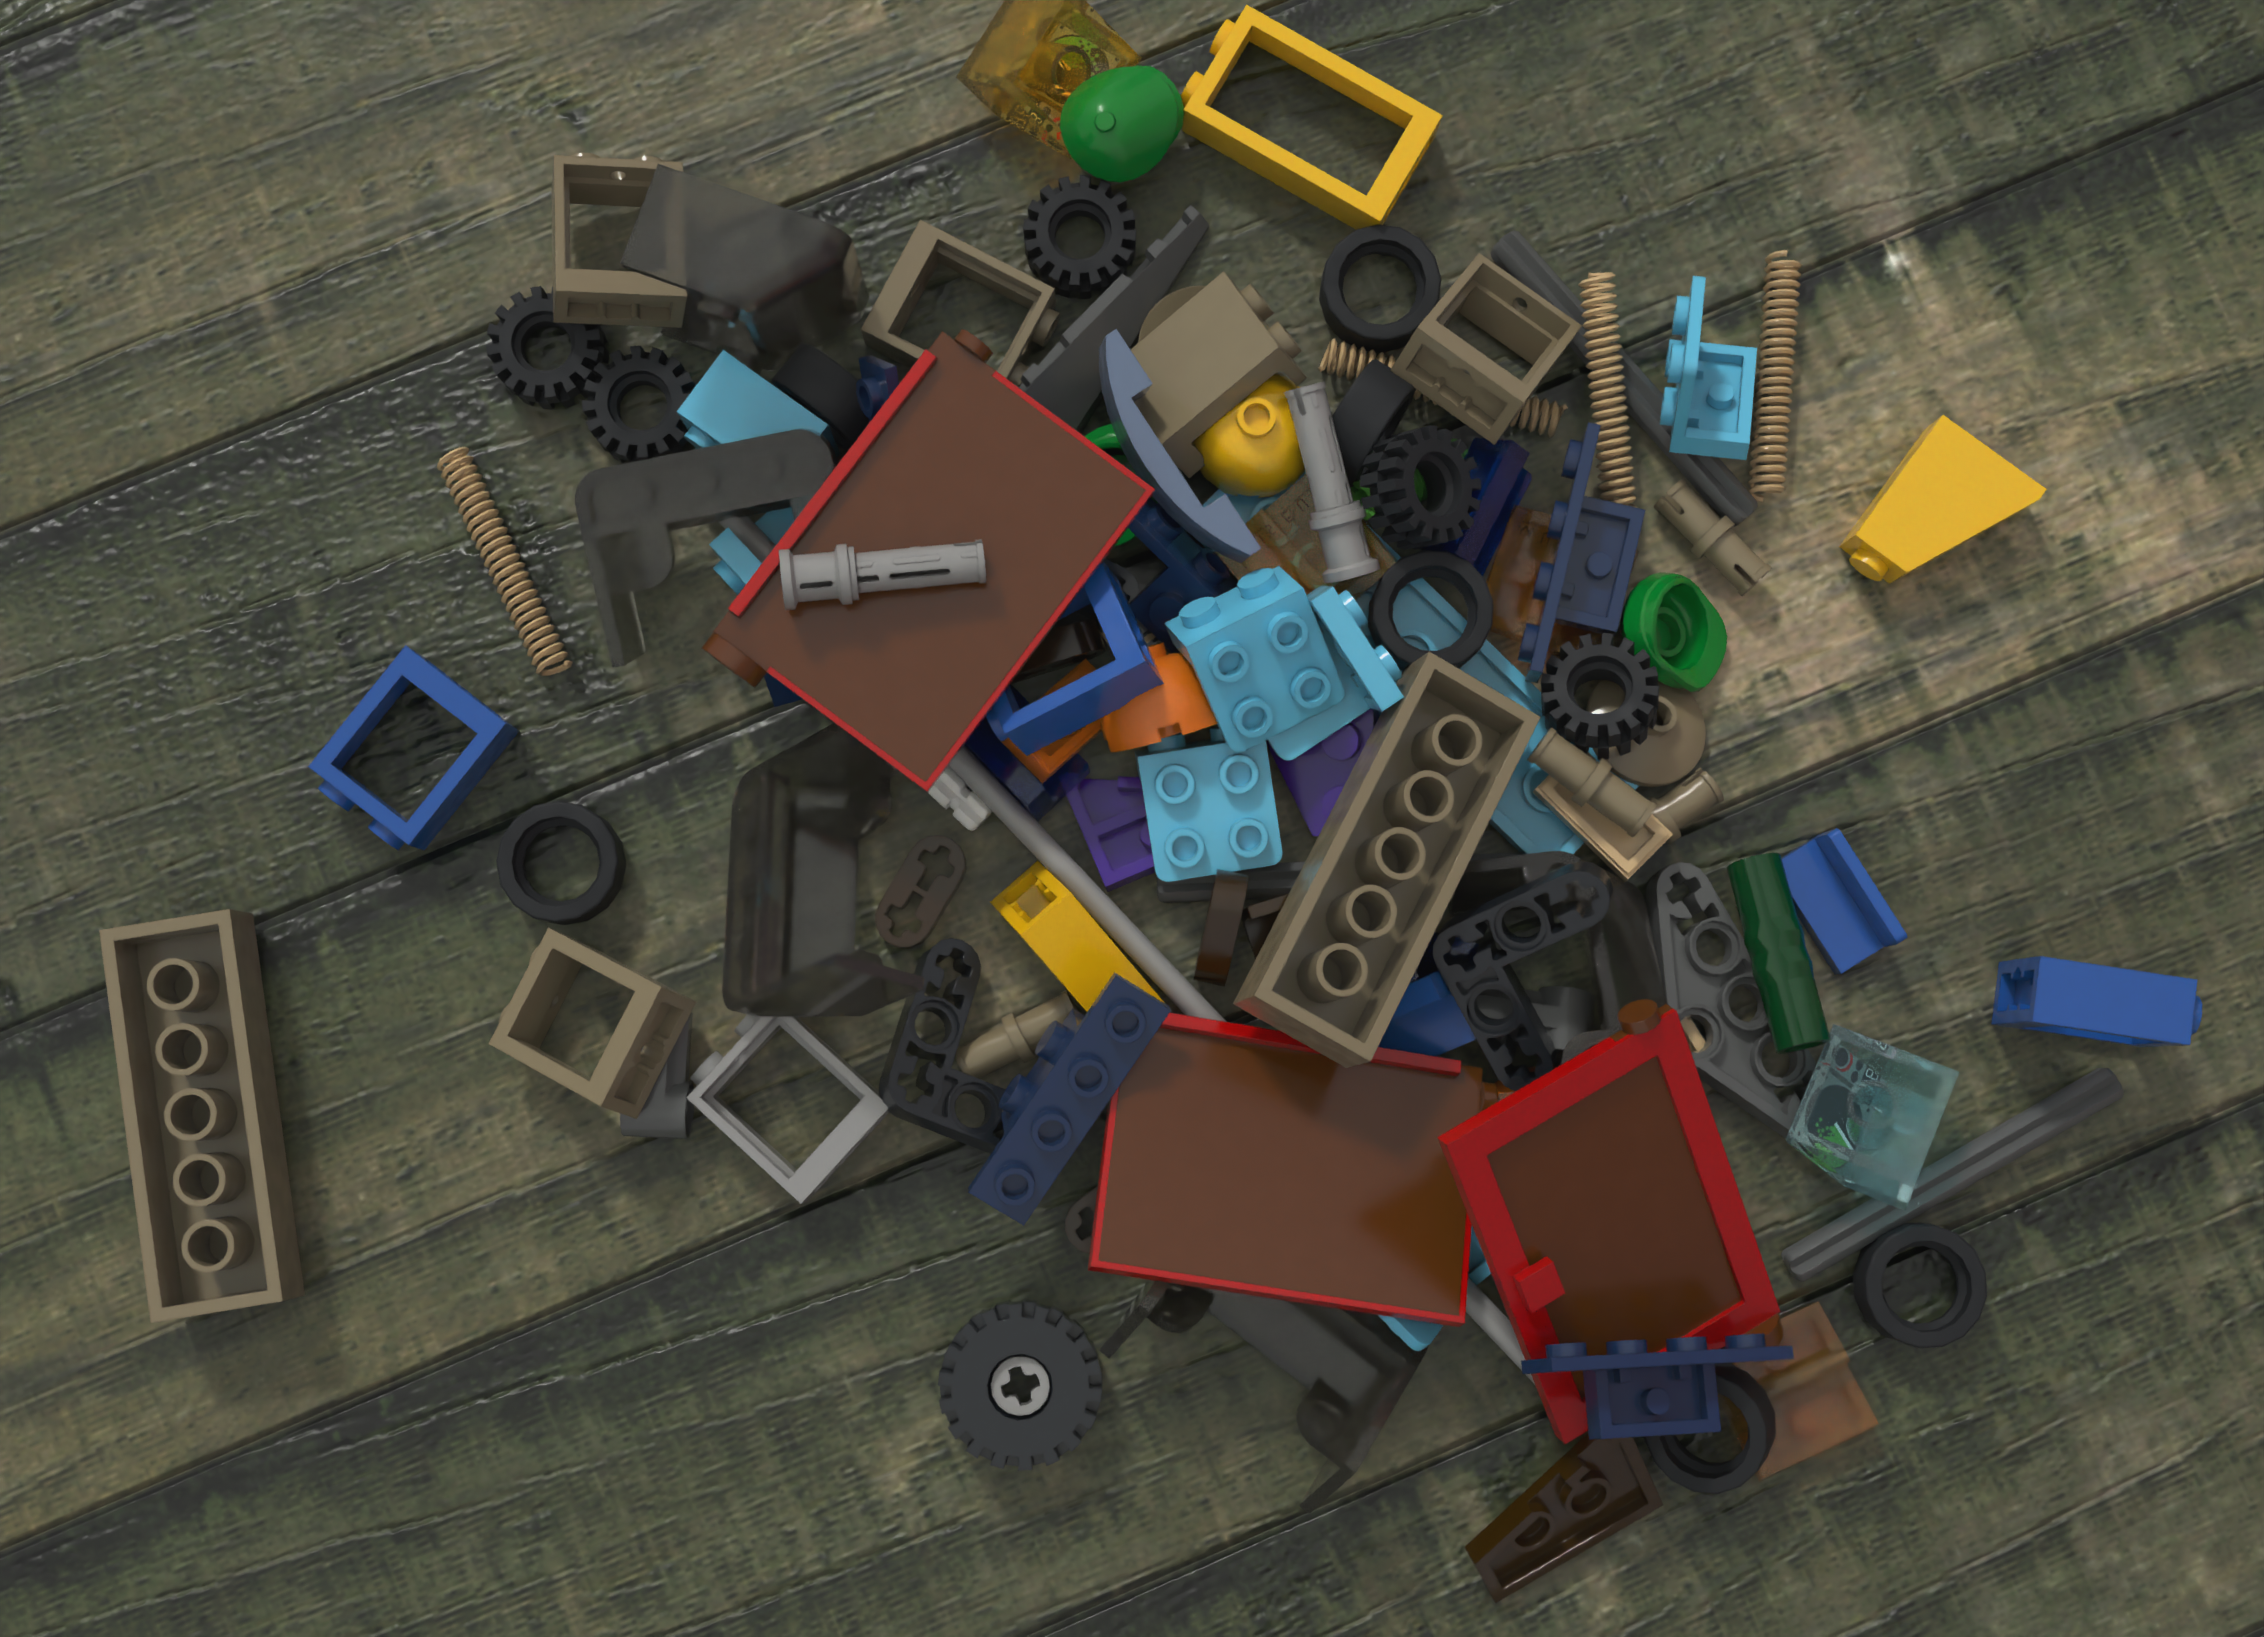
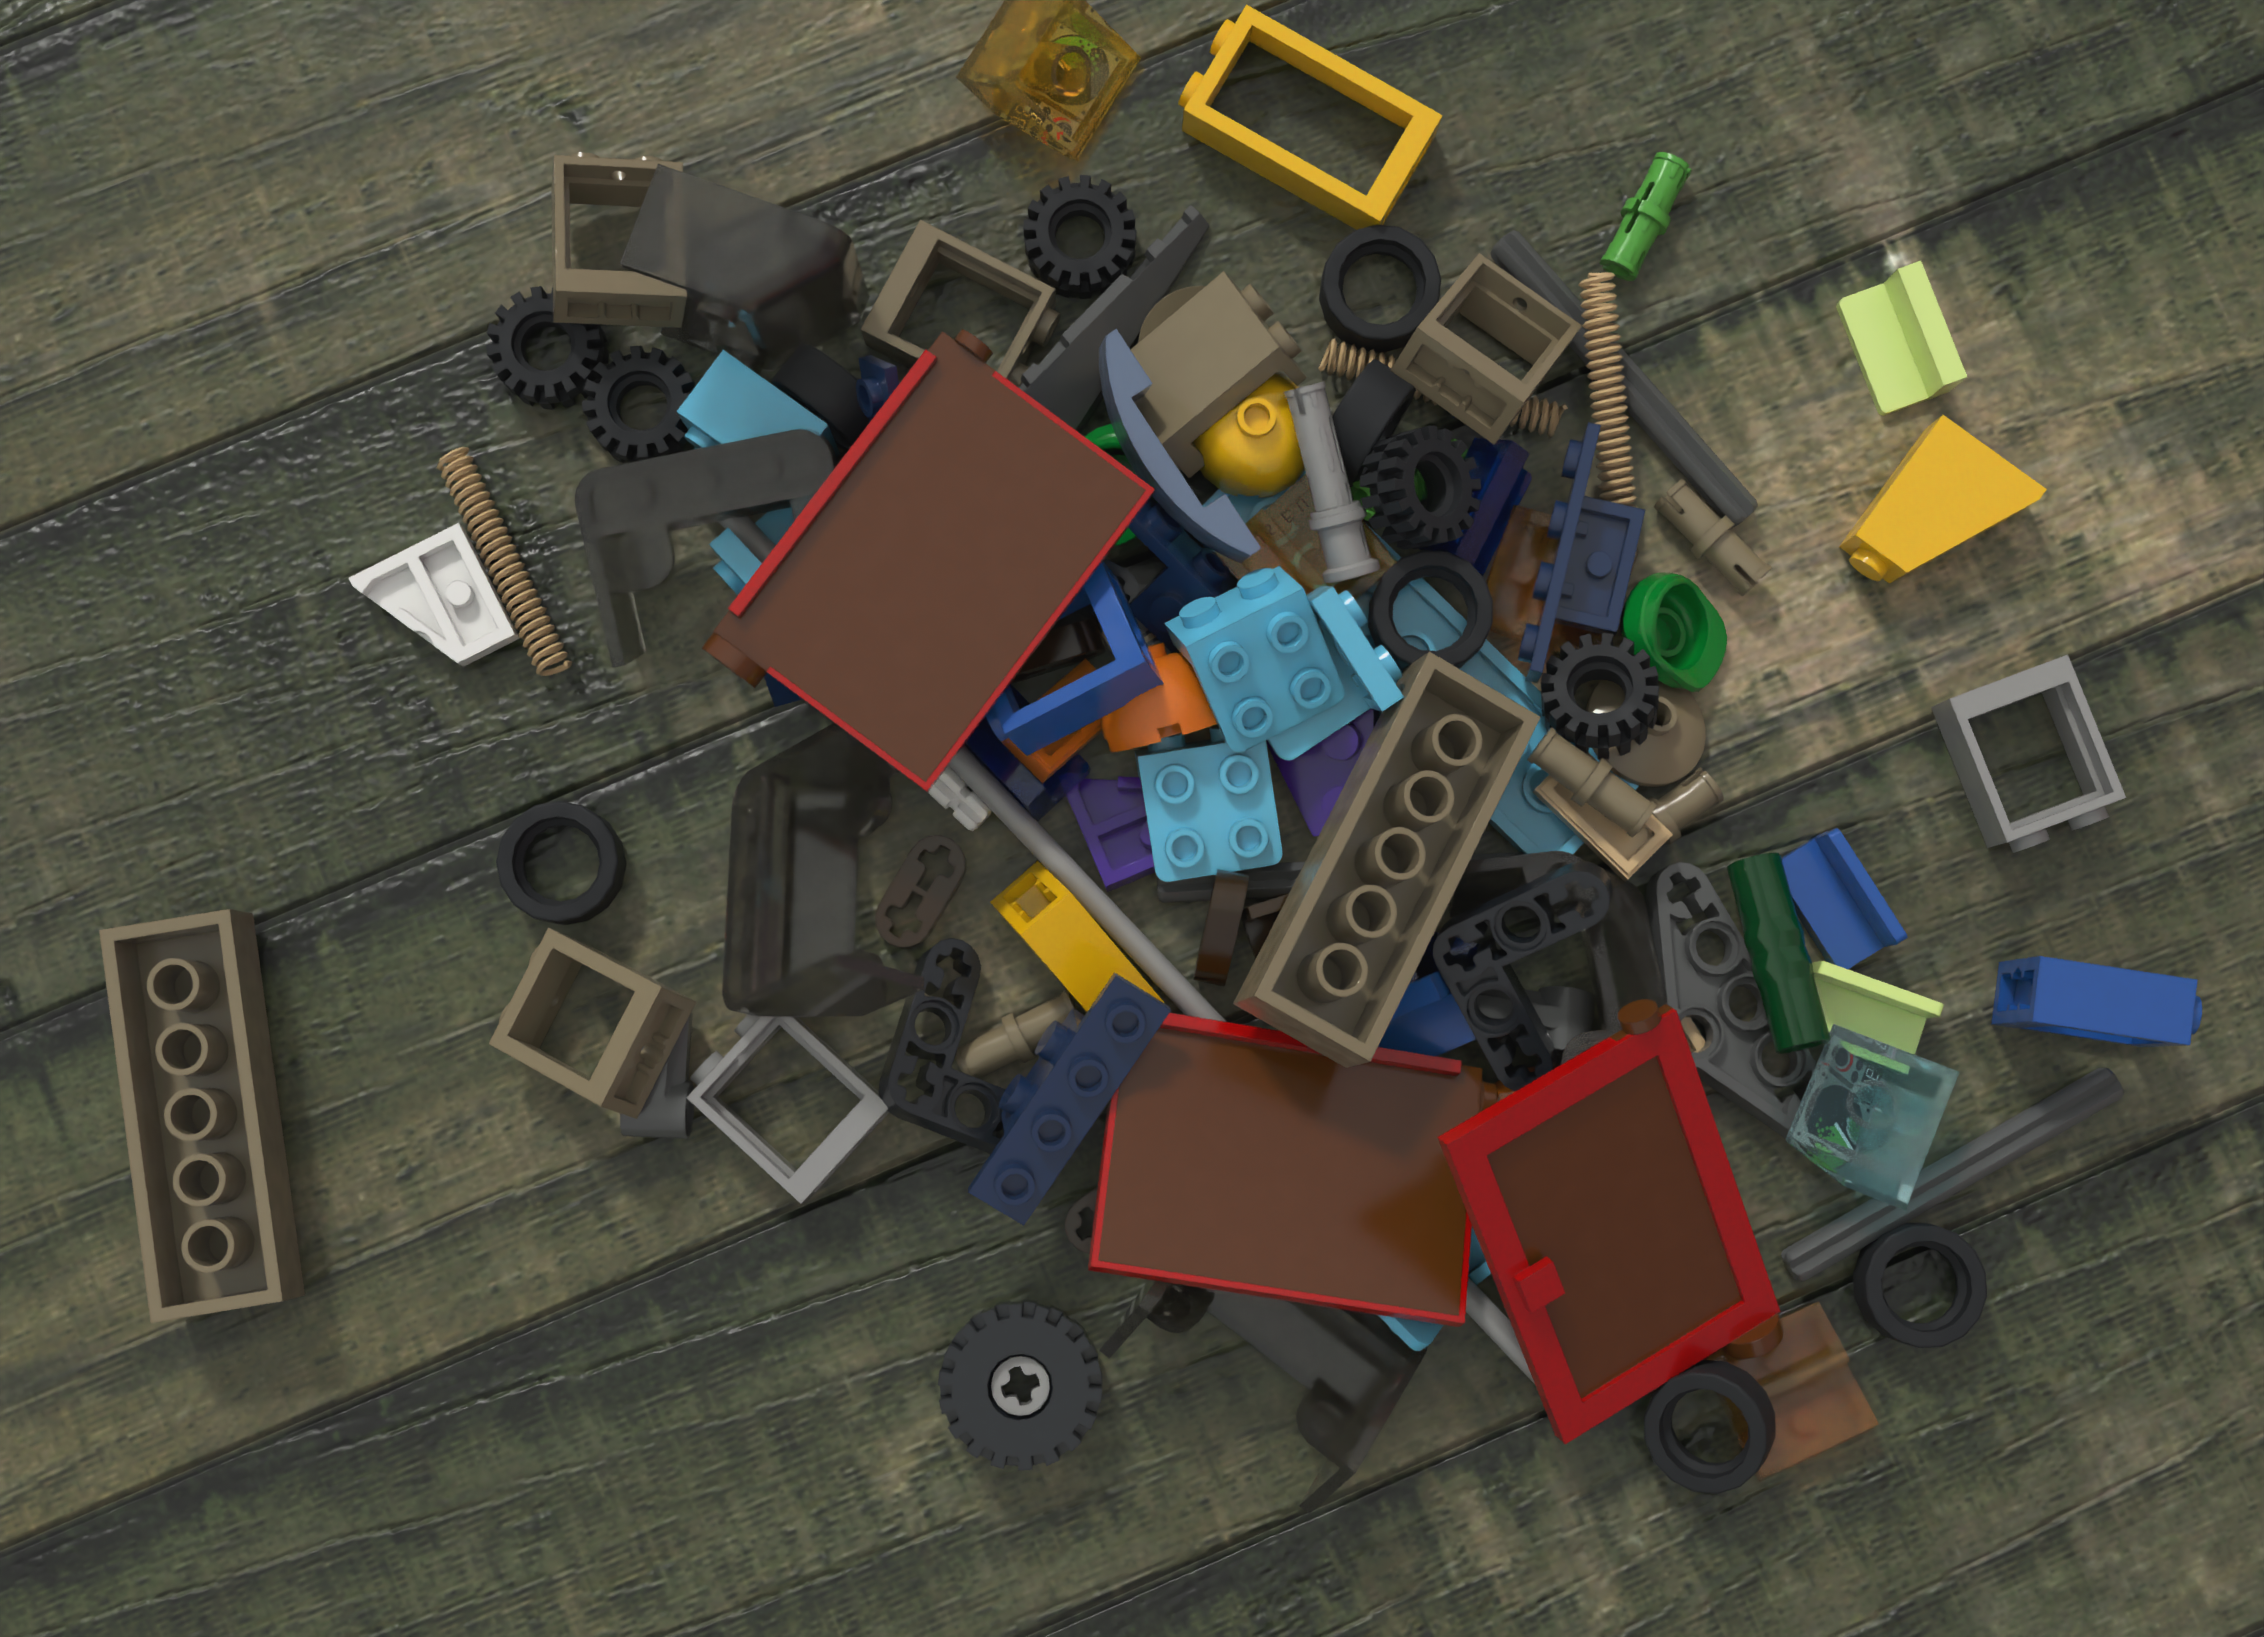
blue window [308,645,519,850] -> none
light grey pin [779,539,986,610] -> none
green hat [1060,65,1184,182] -> none
dark brown wing [1465,1433,1663,1603] -> none
dark blue bracket [1521,1334,1794,1440] -> none
medium azure bracket [1660,276,1757,460] -> none
tan piece [1748,250,1802,502] -> none
none -> white wing [349,523,519,667]
none -> bright green pin [1599,152,1692,281]
none -> yellowish green panel [1812,961,1944,1067]
none -> yellowish green panel [1836,261,1967,416]
none -> light grey window [1931,655,2126,853]

